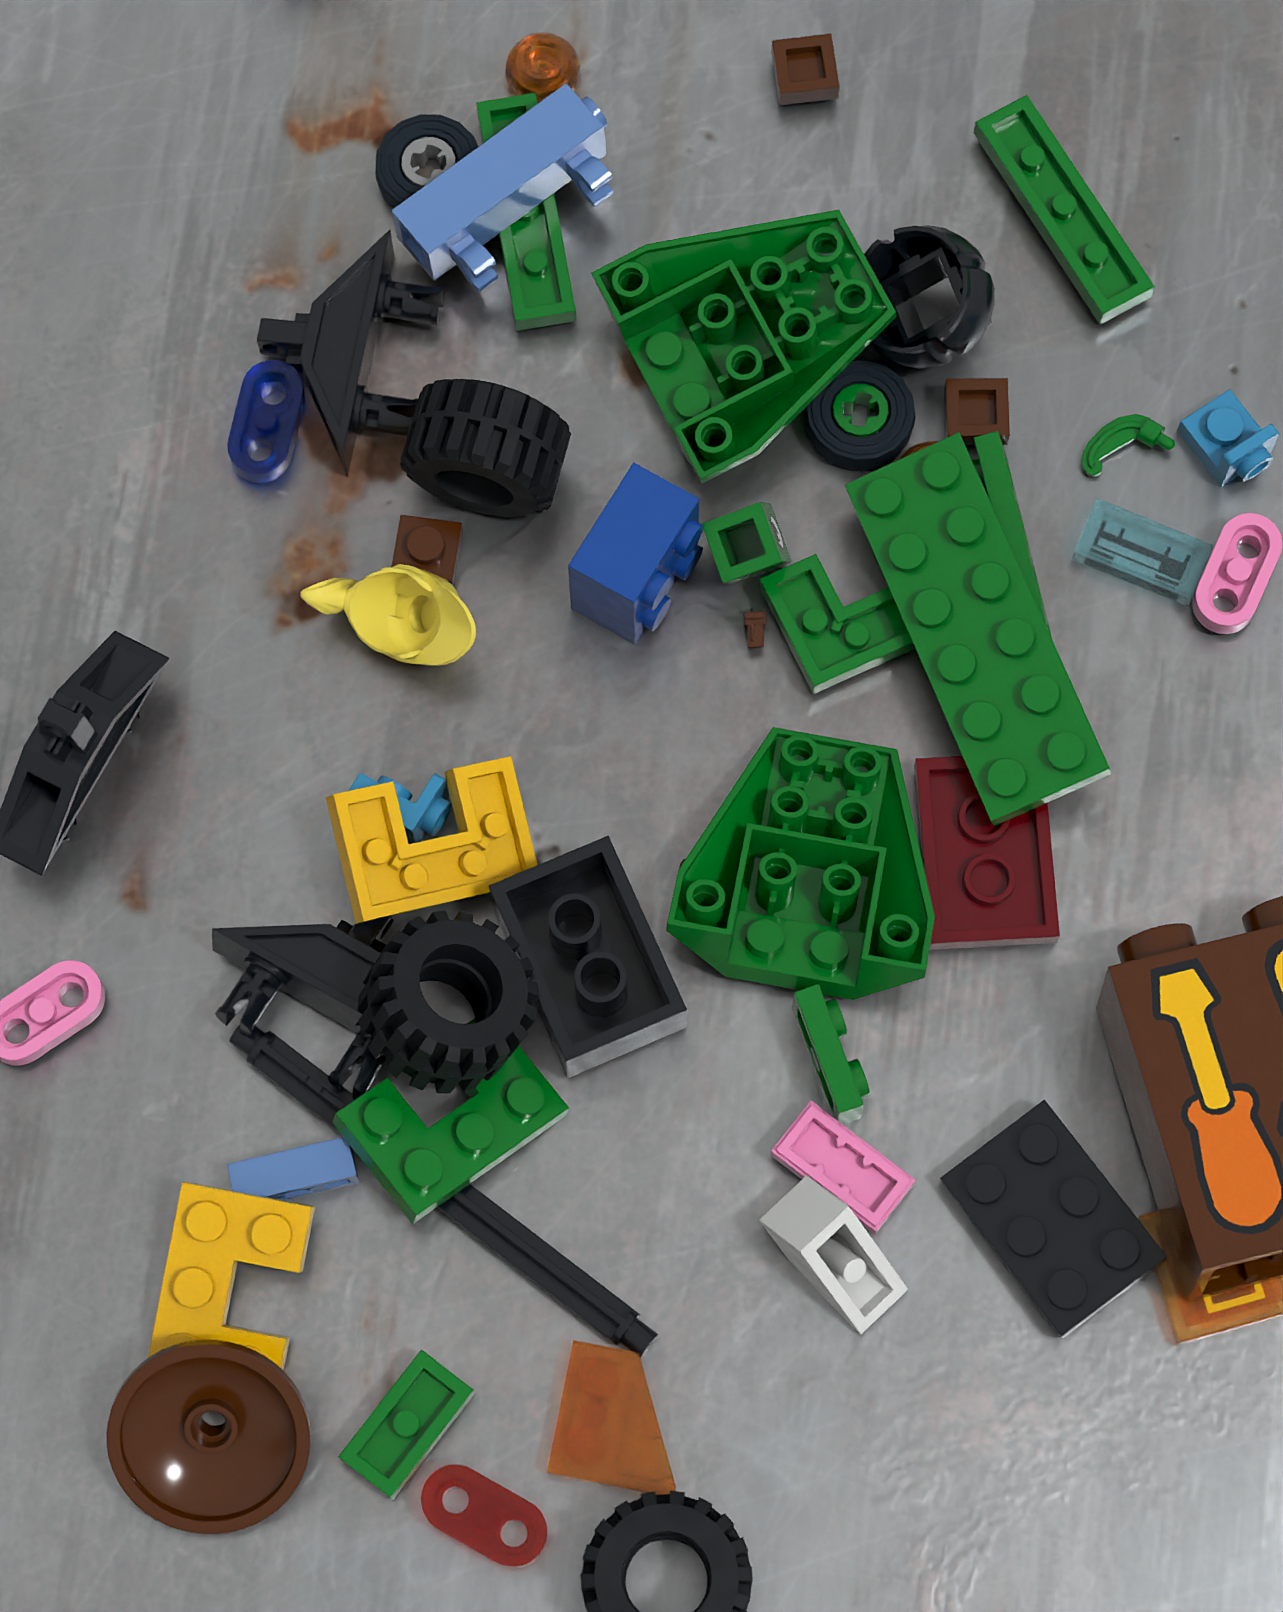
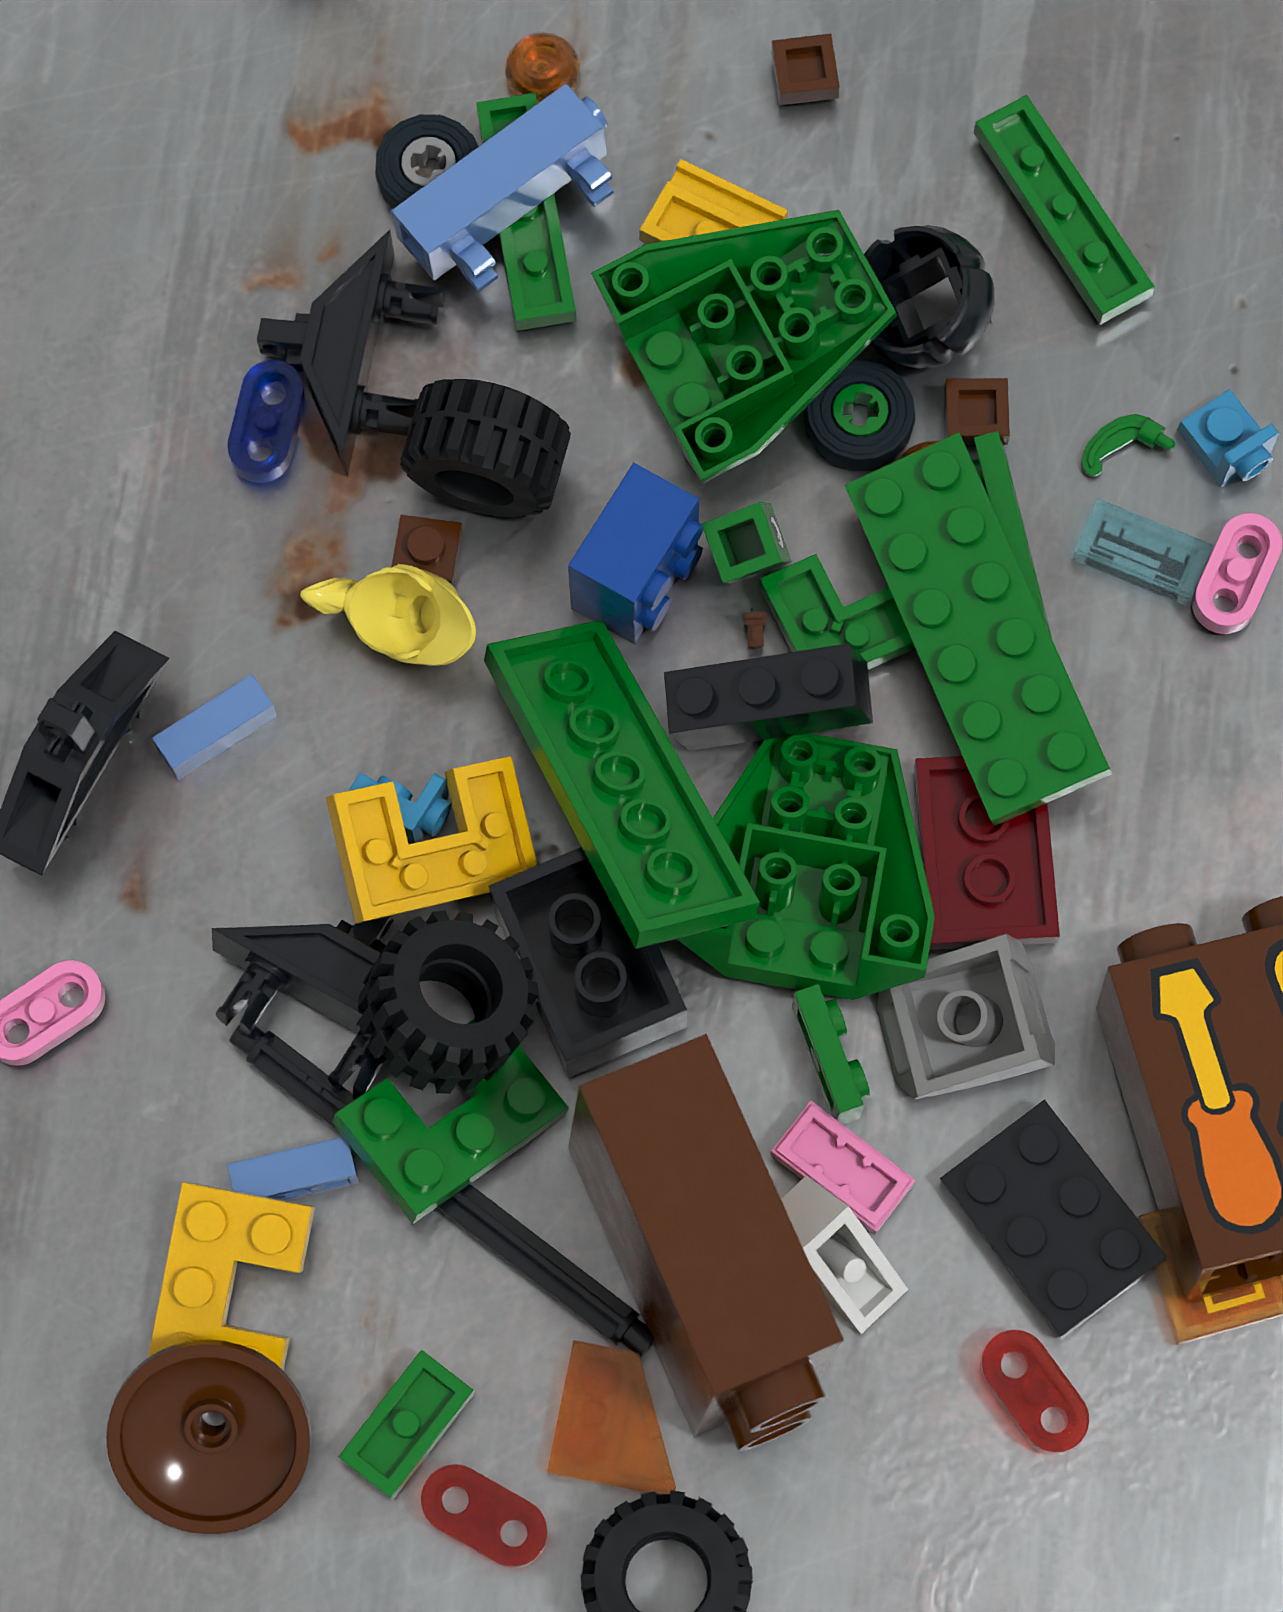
none -> medium blue piece [152,674,277,781]
none -> green plate [484,619,760,949]
none -> reddish brown brick [568,1034,844,1452]
none -> yellow plate [639,159,788,244]
none -> black brick [664,643,873,751]
none -> light grey slope [877,934,1055,1099]
none -> clear red plate [980,1330,1089,1455]

